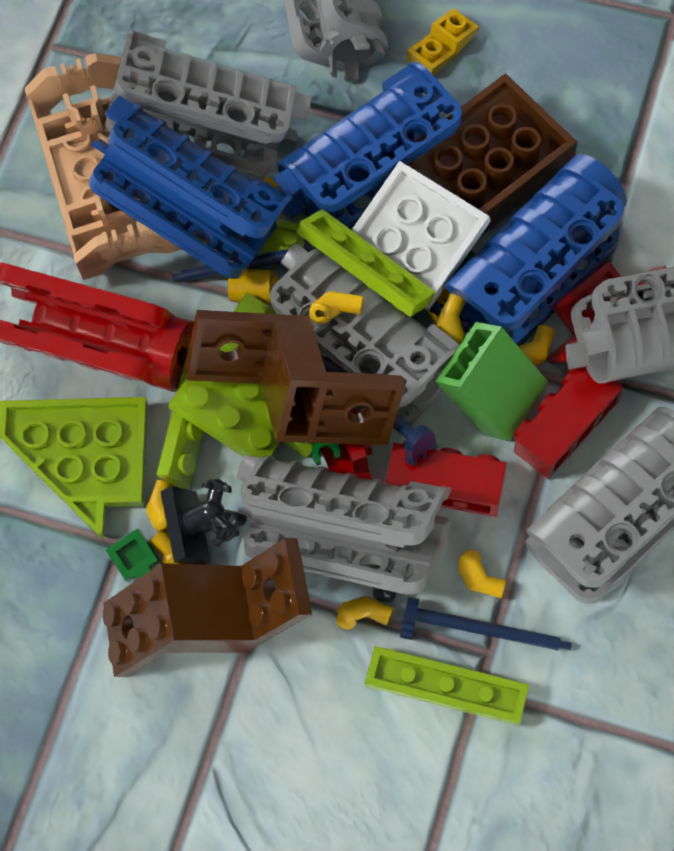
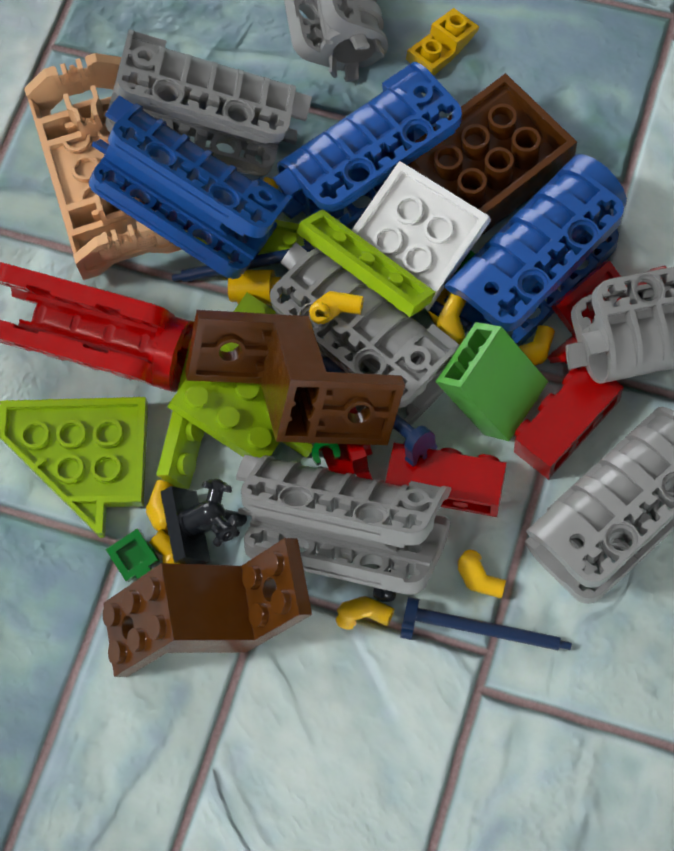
lime plate [364,646,529,726] -> none

